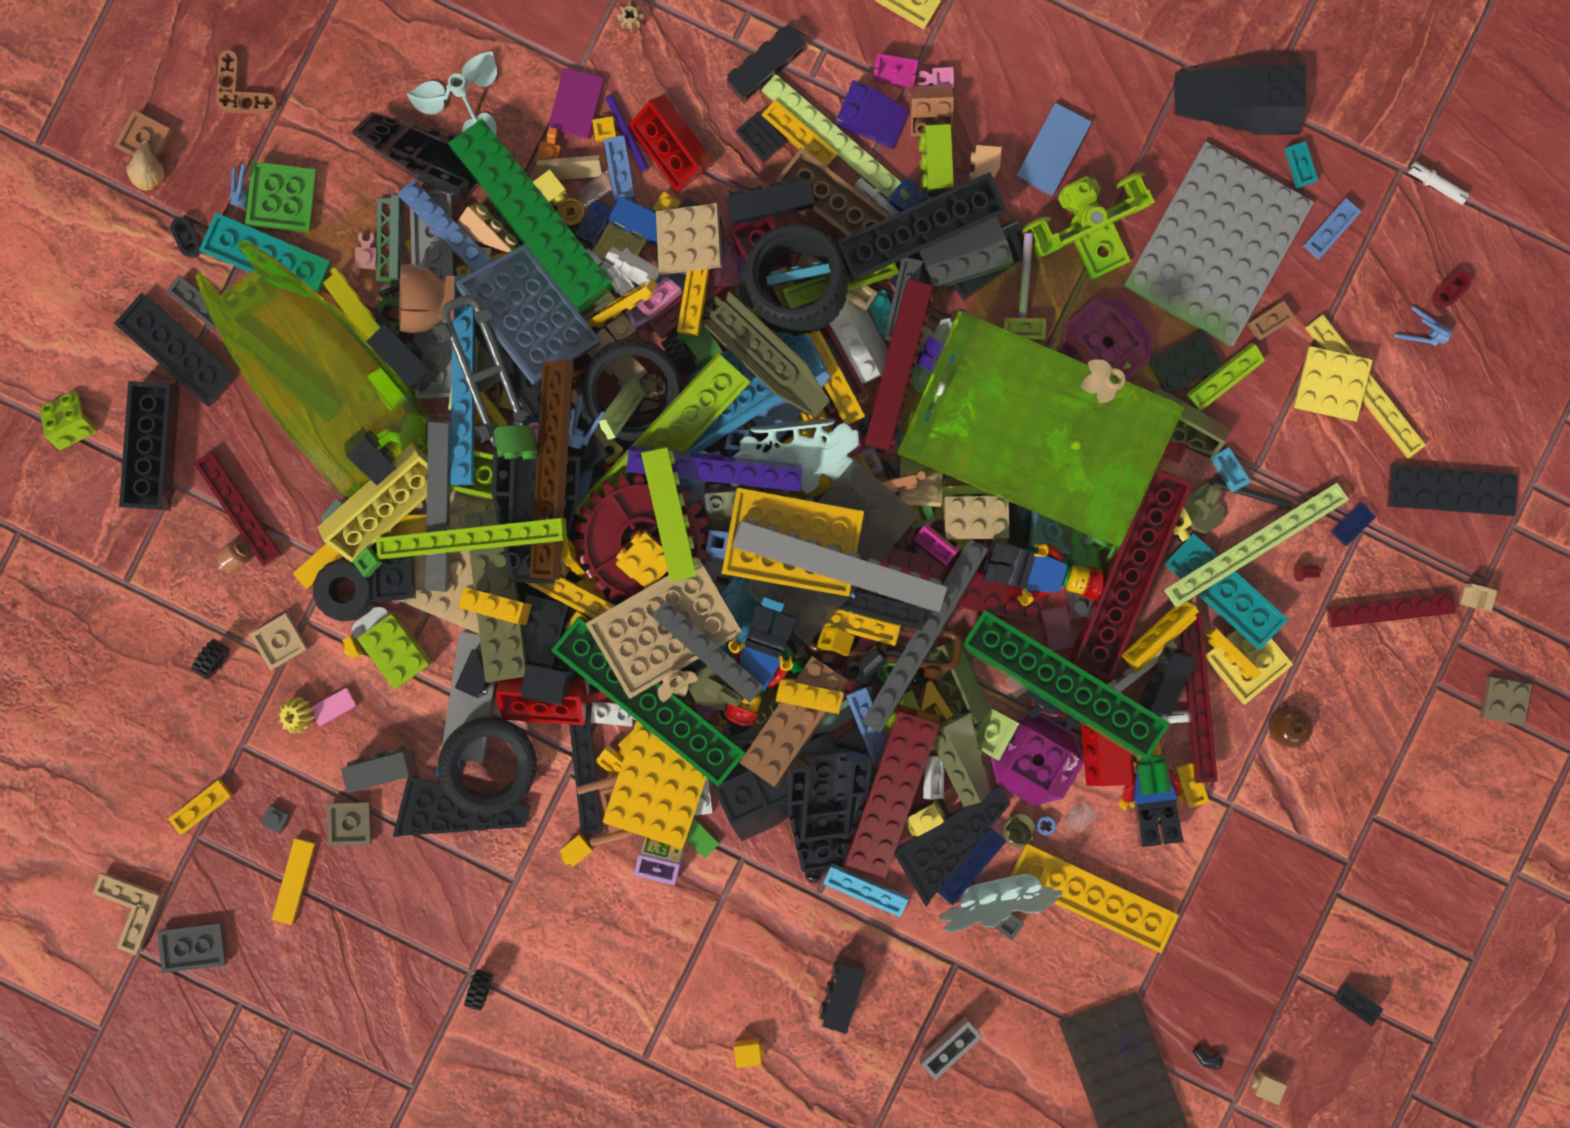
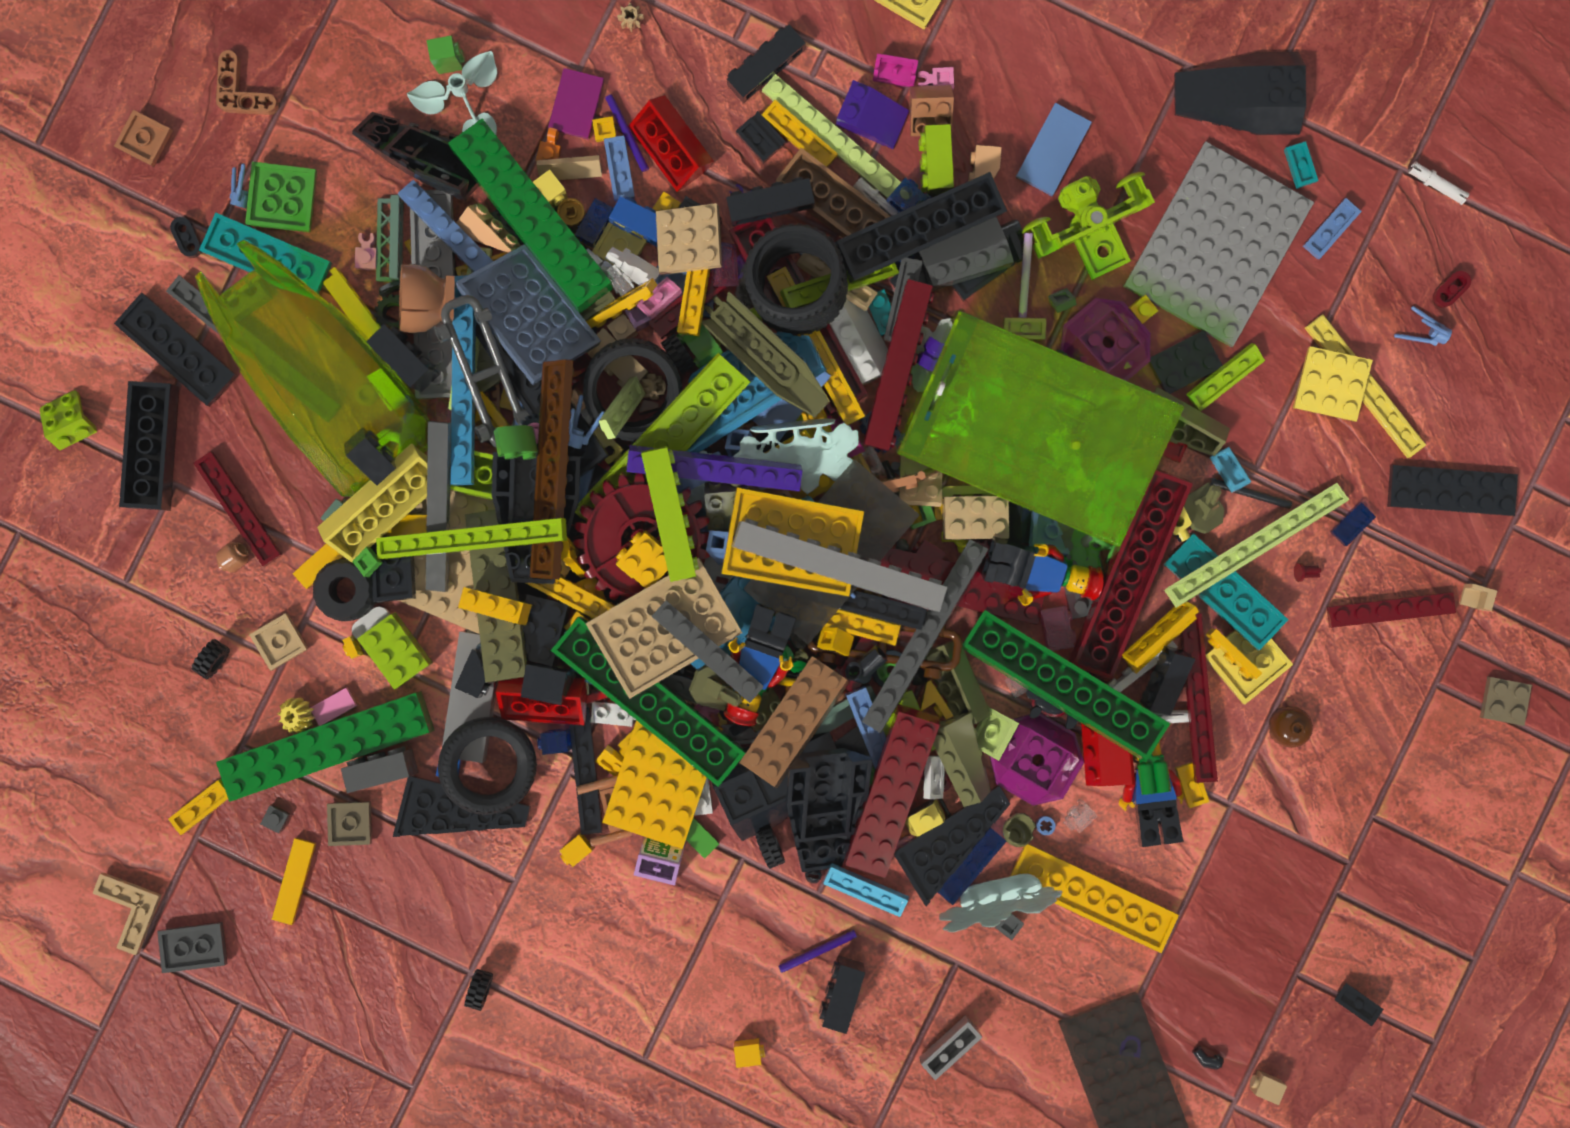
tan hair [127,140,164,191] -> none
clear piece [579,171,613,208] -> none
tan plate [657,668,698,702] -> none
dark azure tile [762,597,785,612] -> none
medium azure plate [764,261,830,288] -> none
yellow plate [776,680,844,715] -> none
dark pink hinge [913,519,962,566] -> none
tan plate [1081,360,1125,403] -> none
medium nougat plate [1247,301,1295,342] -> none
none -> green brick [216,691,435,802]
none -> bright green brick [426,36,465,74]
none -> clear blue brick [537,728,572,755]
none -> black tyre [755,828,785,869]
none -> dark purple bar [778,930,857,973]
none -> dark grey plate [1048,288,1077,313]
none -> yellow plate [1128,295,1158,324]

